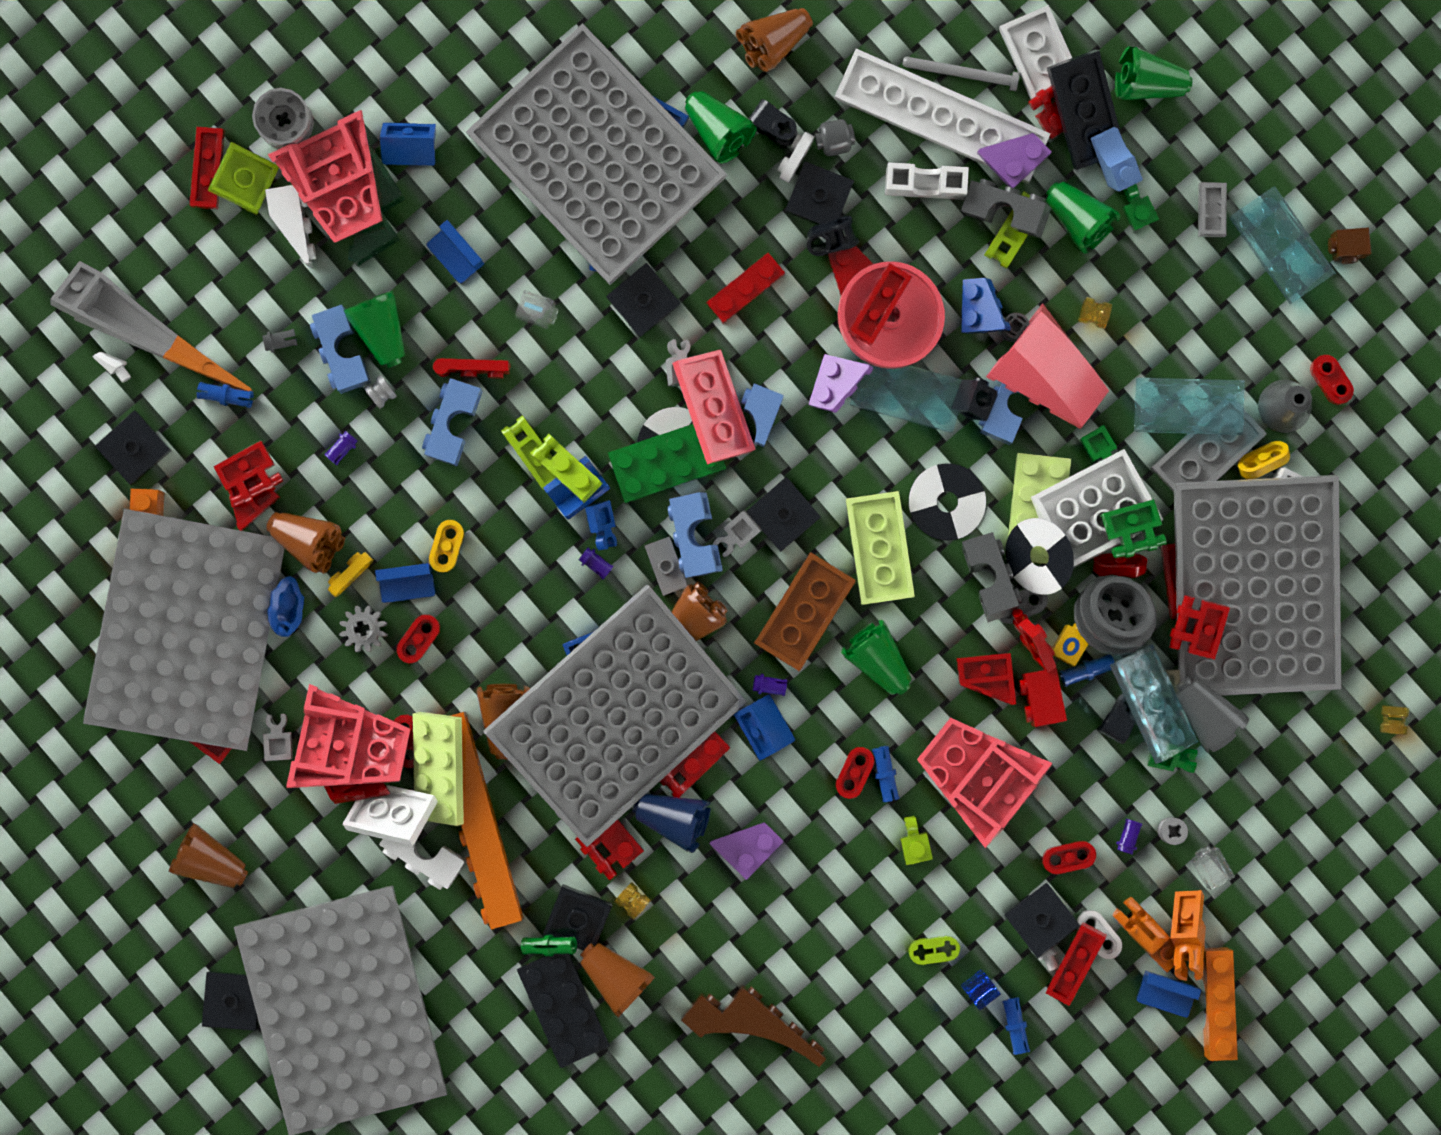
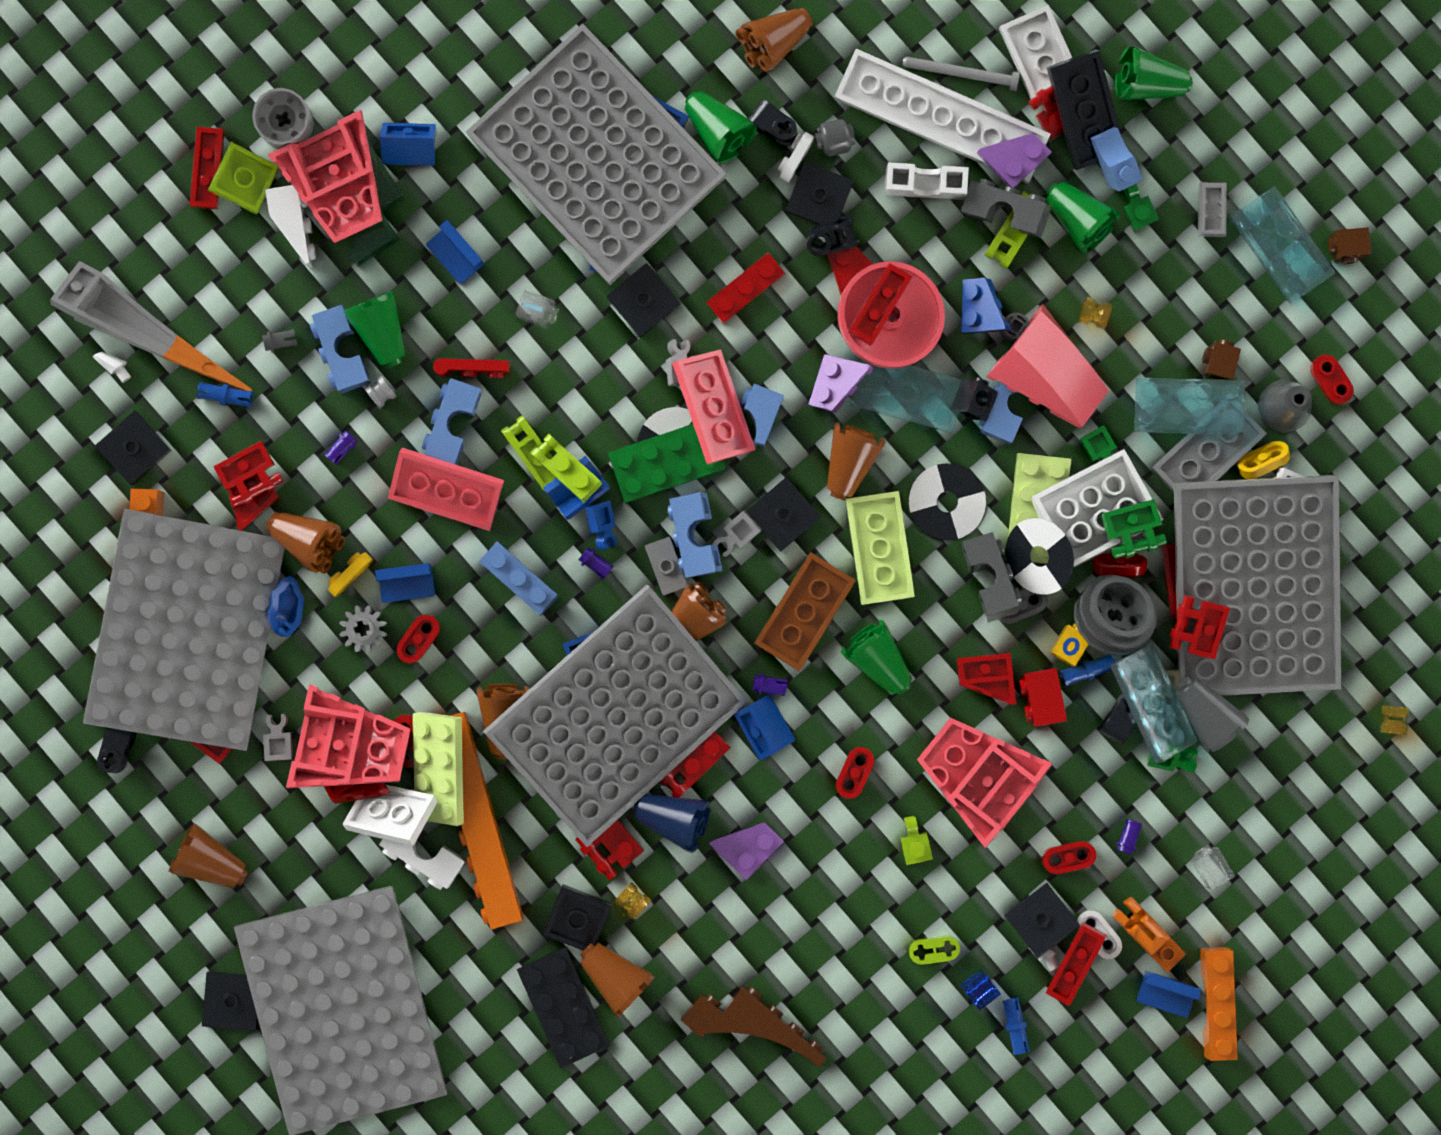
yellow plate [429,520,464,573] -> none
green pin [521,935,577,956] -> none
blue pin [872,746,900,802] -> none
red plate [1012,609,1057,673] -> none
light grey wheel [1158,817,1188,845] -> none
orange plate [1171,890,1206,981] -> none
none -> black piece [97,727,137,773]
none -> coral plate [388,448,504,531]
none -> medium blue arch [479,542,559,616]
none -> dark orange cone [827,423,886,500]
none -> reddish brown brick [1202,340,1241,383]

